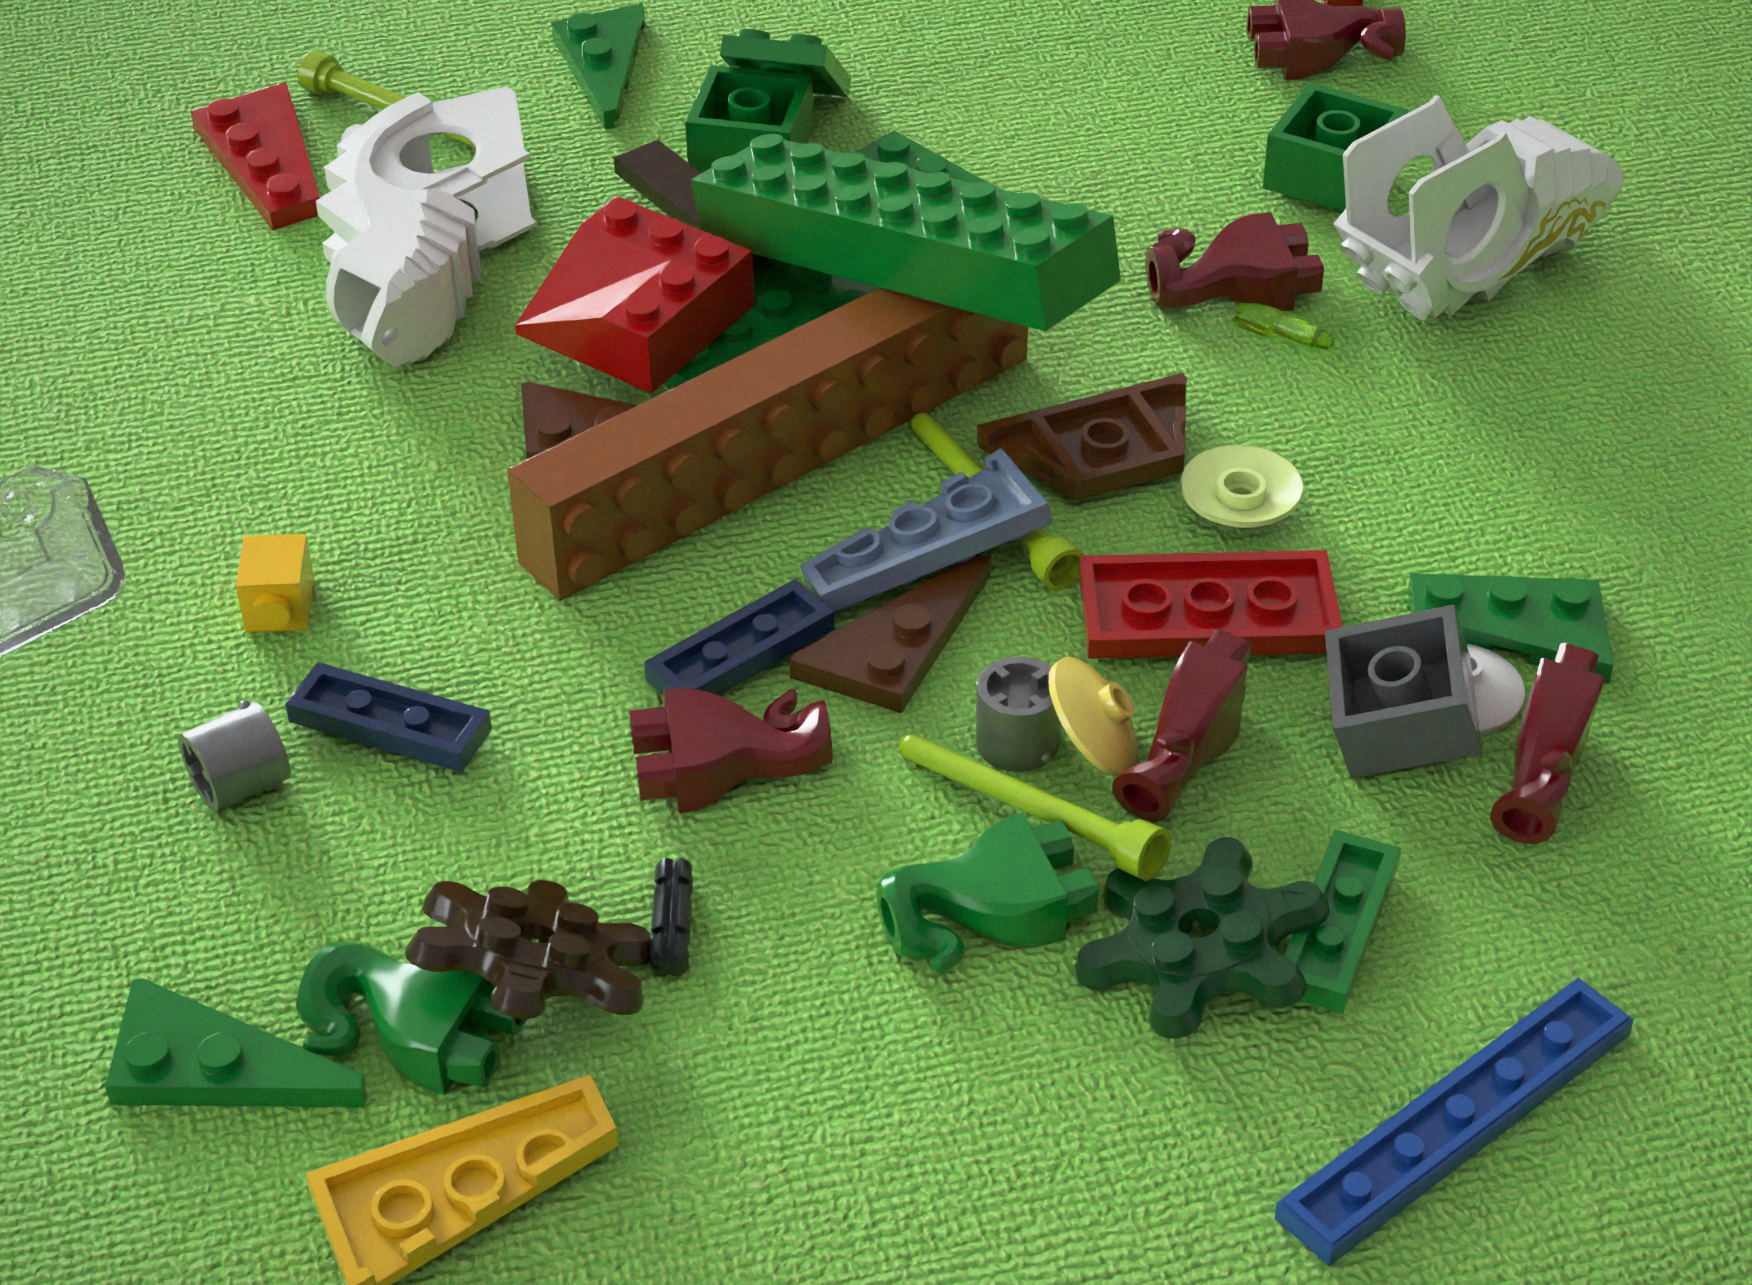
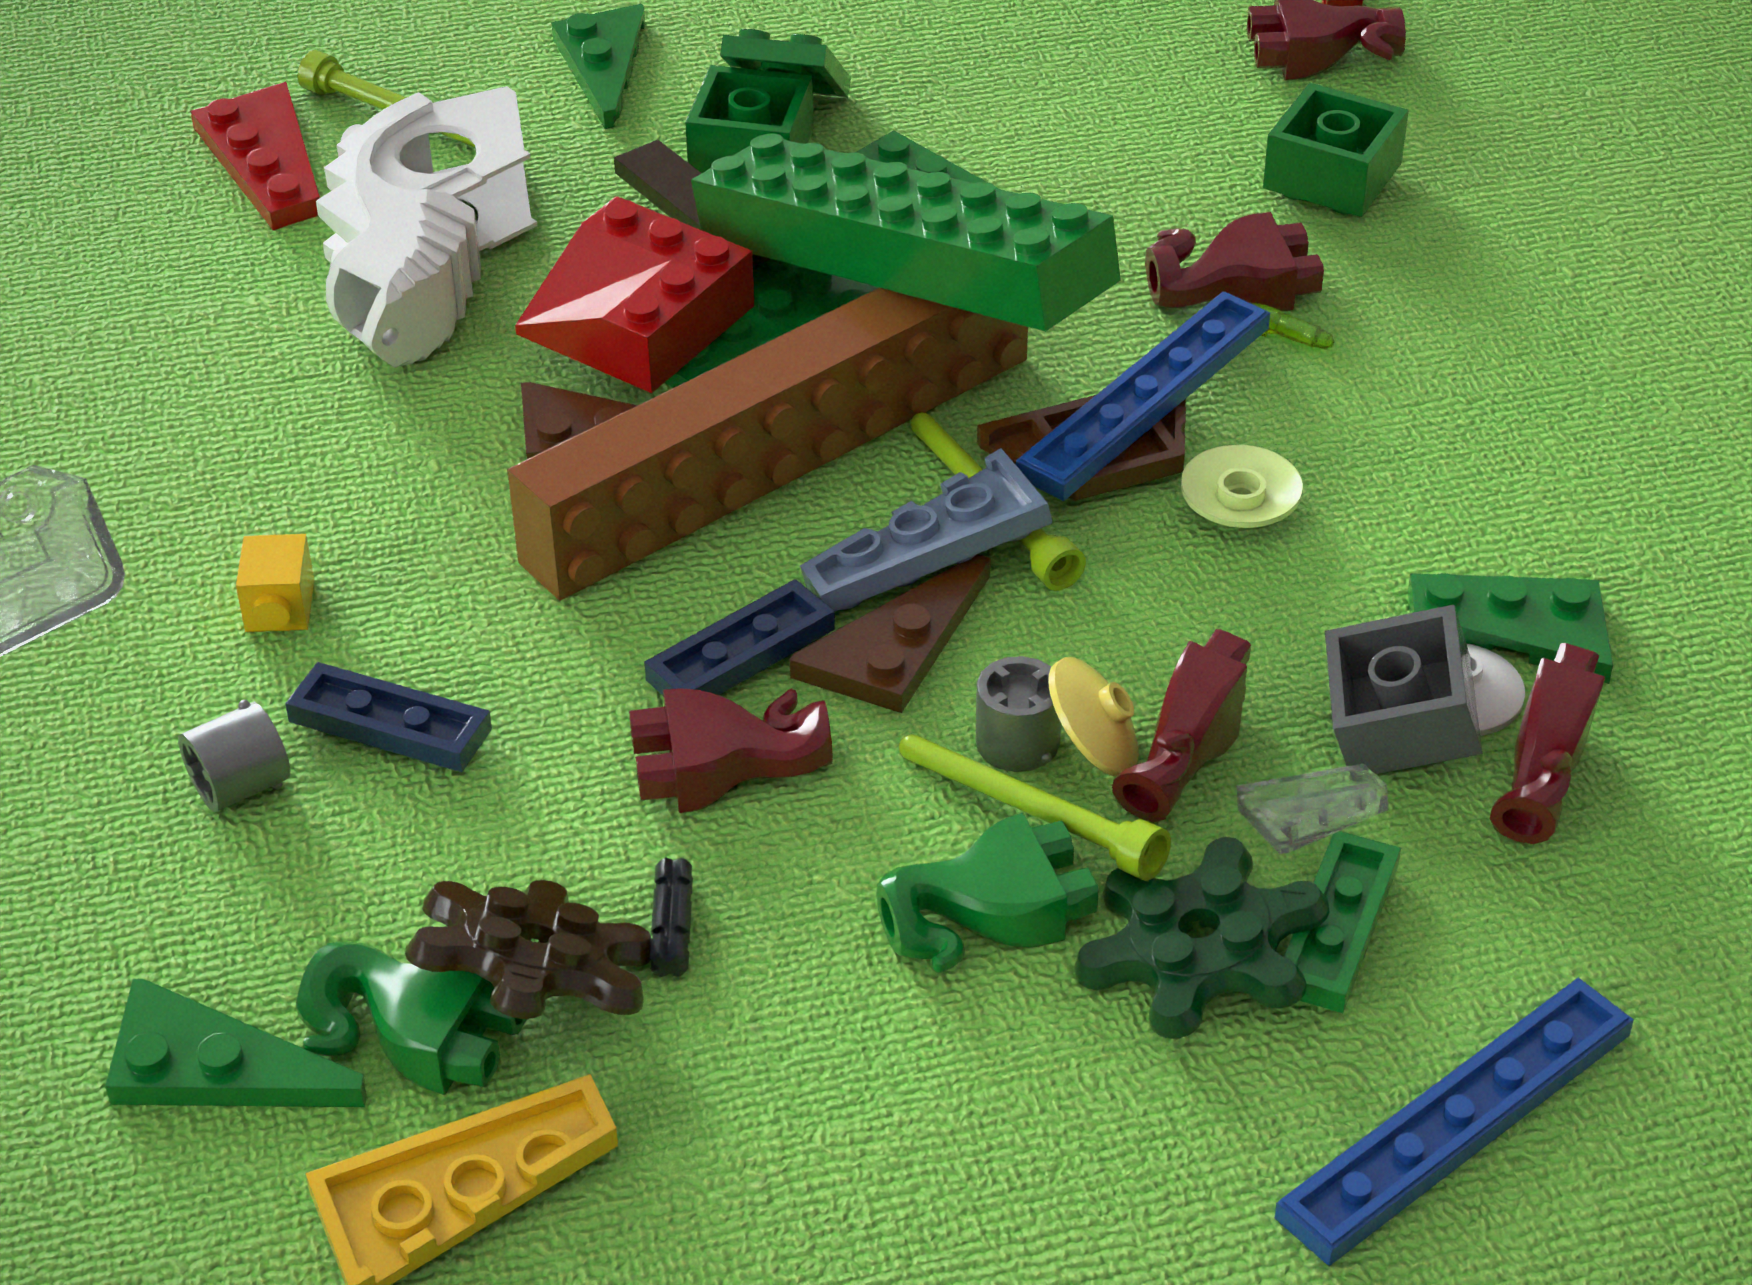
red plate [1078,550,1343,659] -> none
white animal [1334,94,1623,320] -> none
none -> blue tile [1016,291,1270,501]
none -> clear wing [1236,764,1389,854]

